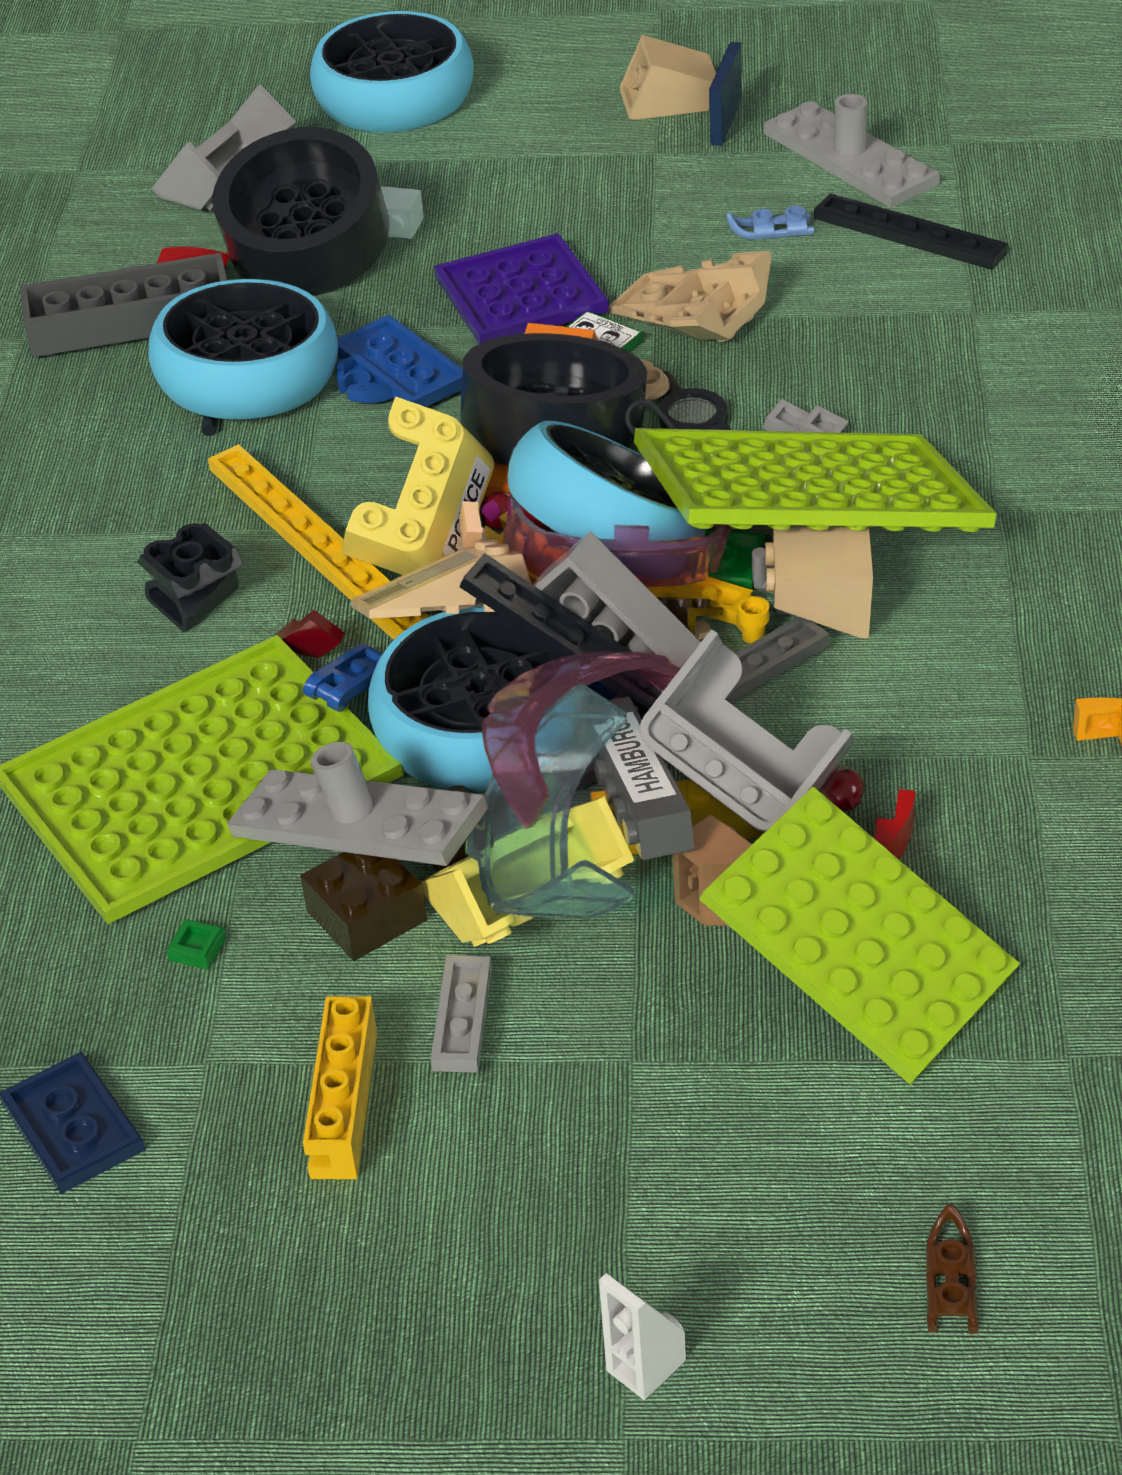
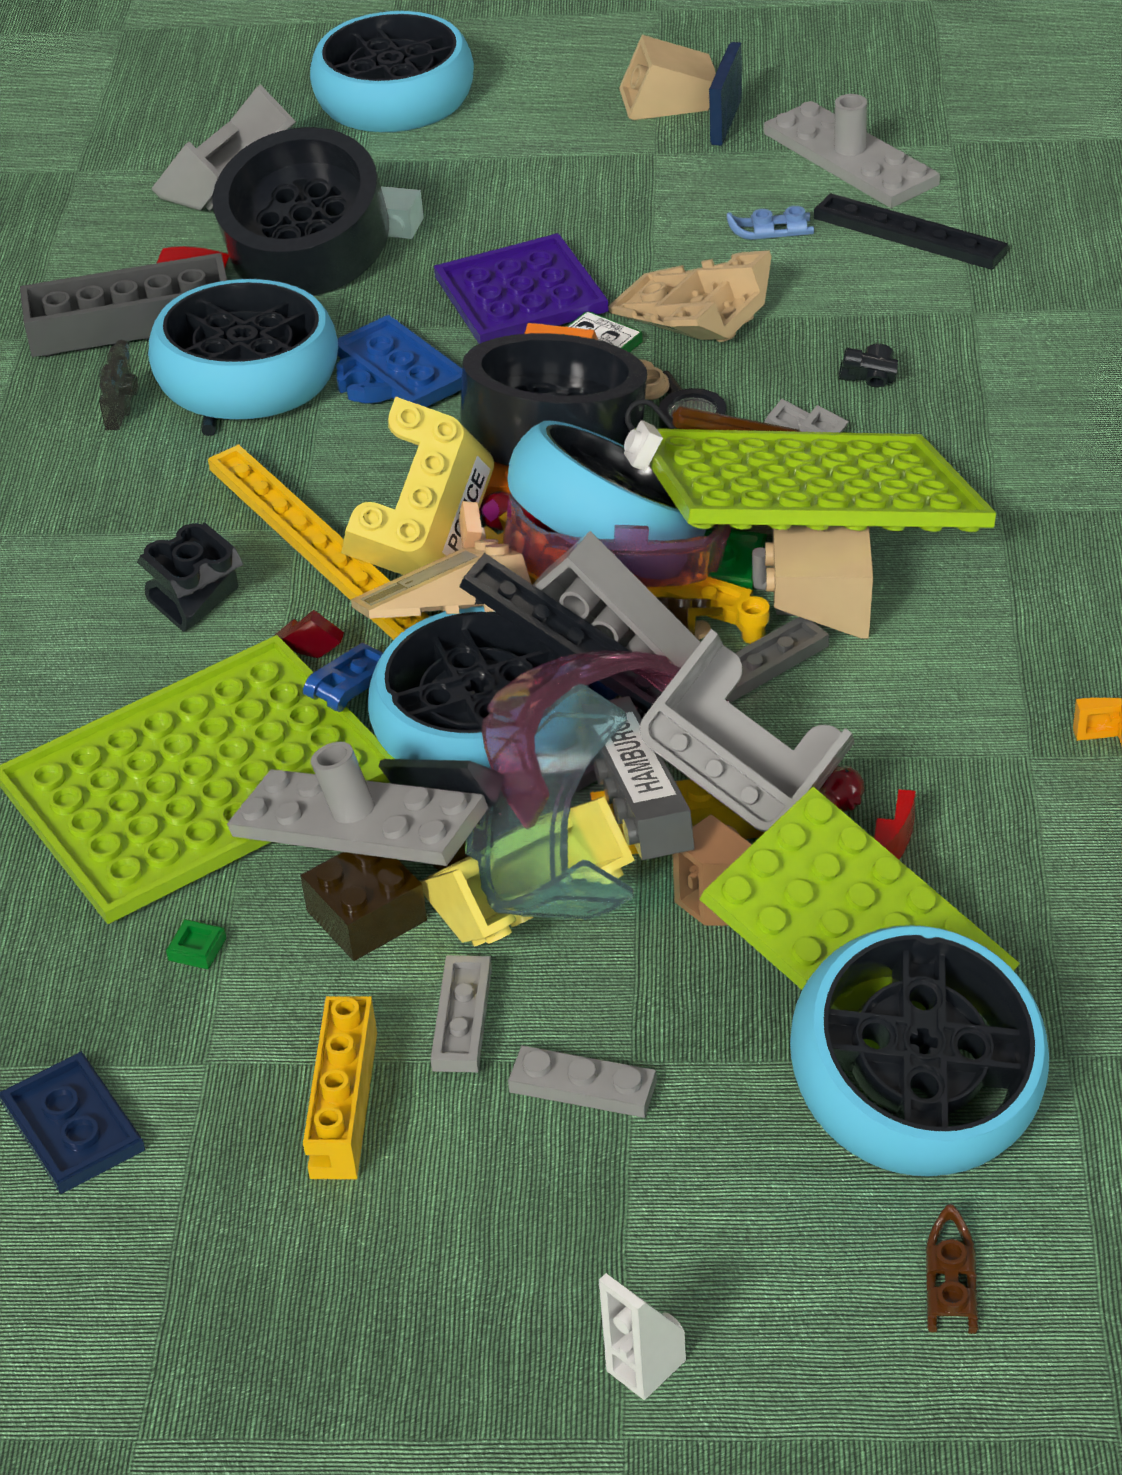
none -> clear smoke plate [99,340,138,430]
none -> black slope [379,759,504,807]
none -> light grey plate [508,1045,657,1118]
none -> white plate [624,420,663,472]
none -> reddish brown axle [672,406,800,432]
none -> black wheel [790,925,1049,1176]
none -> black plate [839,344,898,388]

